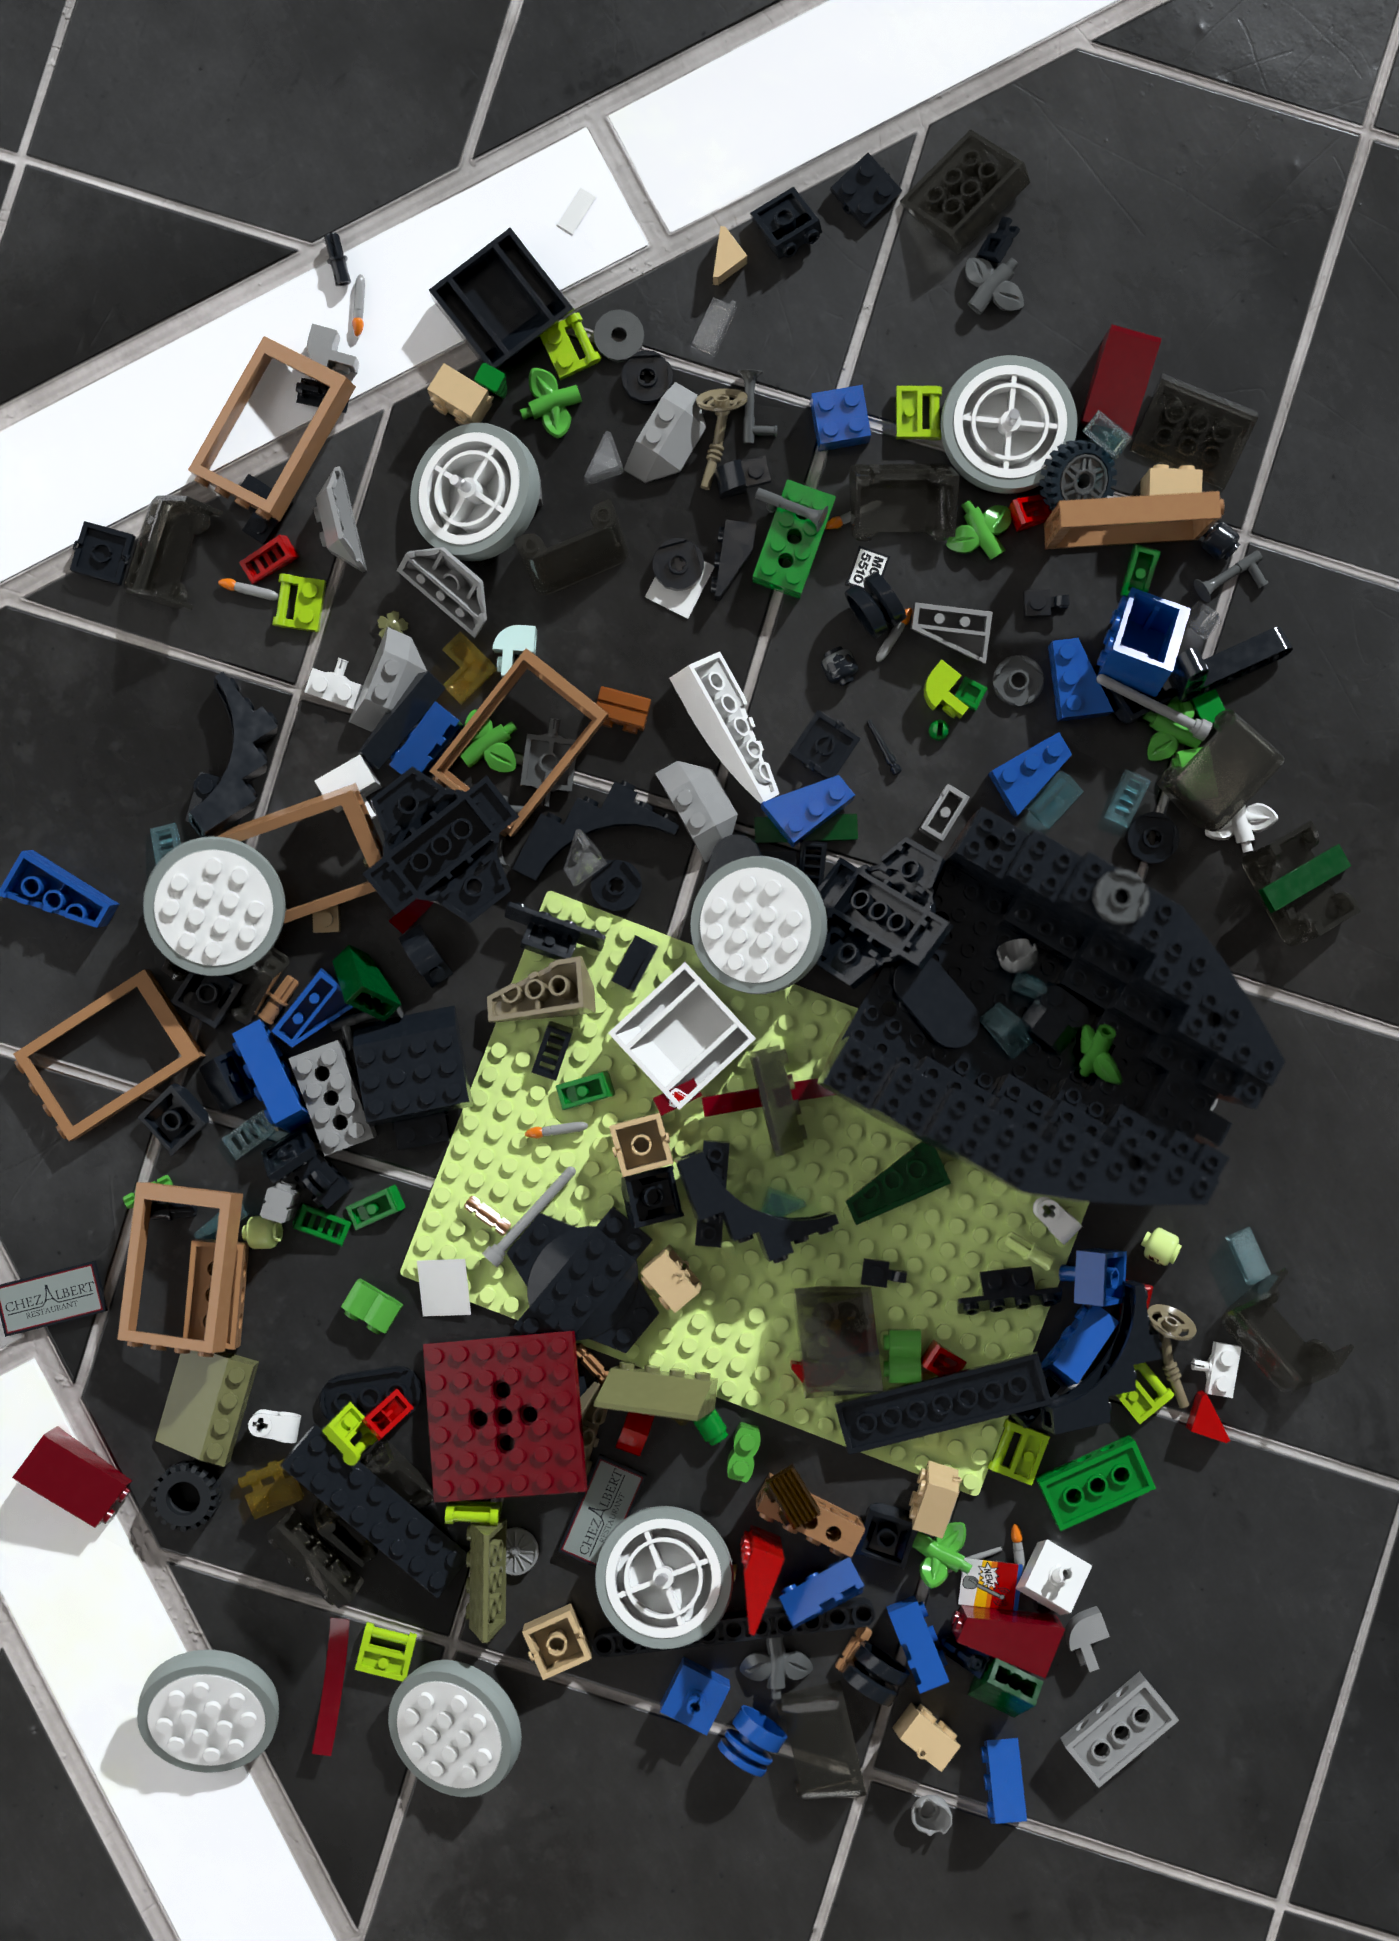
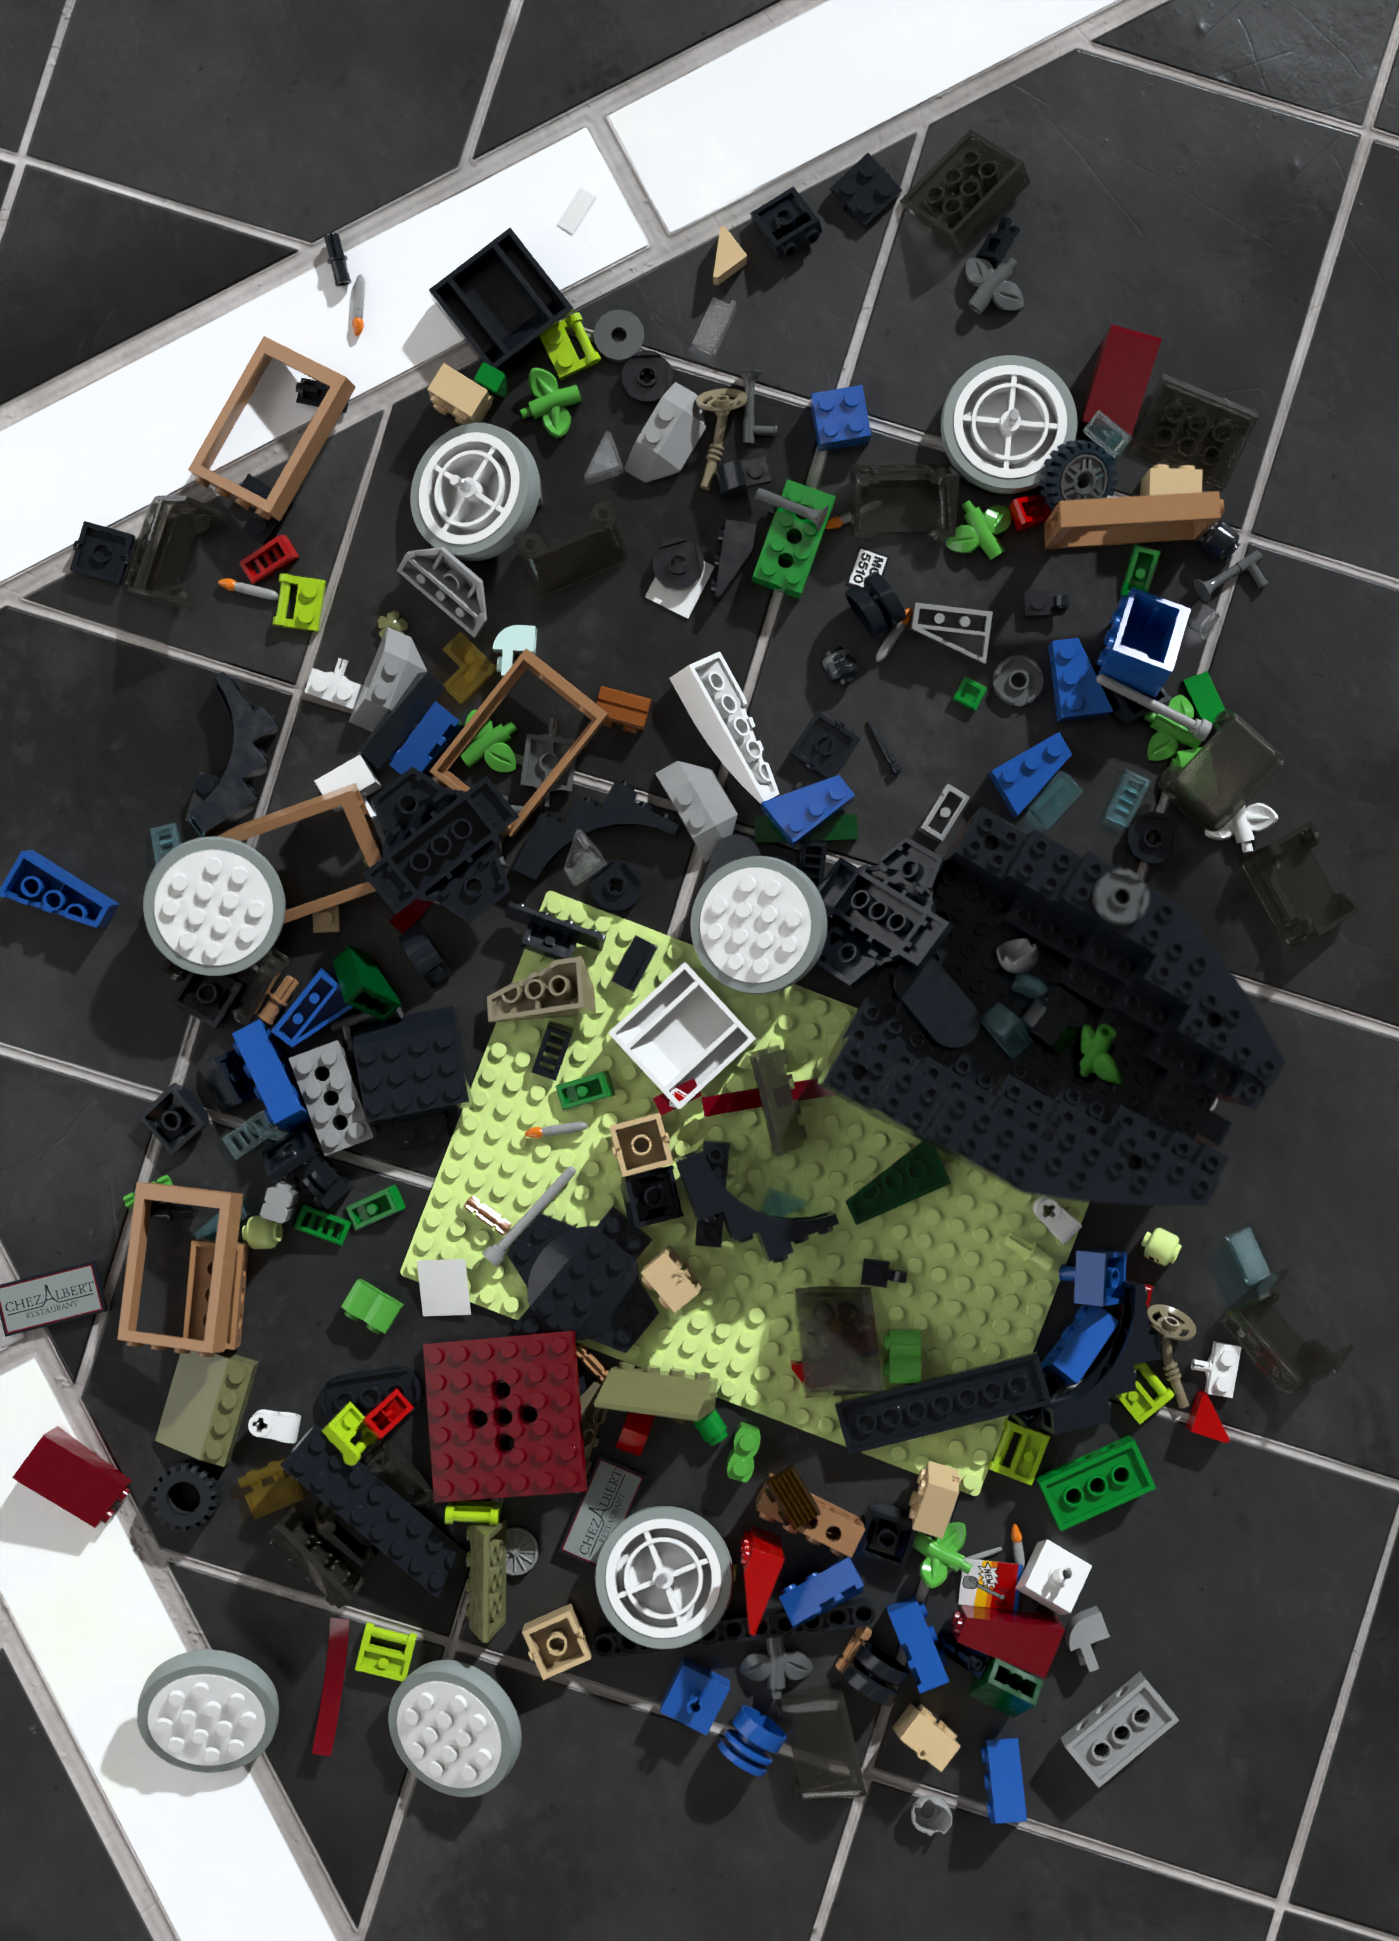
medium nougat window [13,969,205,1141] -> none
light grey brick [307,323,360,374] -> none
light grey wedge [313,466,367,572] -> none
lime plate [896,386,942,441] -> none
red slope [921,1339,967,1376] -> none
lime brick [924,659,969,719] -> none
green hinge [928,719,950,741] -> none
black bracket [957,1266,1062,1315] -> none
black beam [1168,626,1293,703] -> none
dark green tile [1258,844,1351,913] -> none

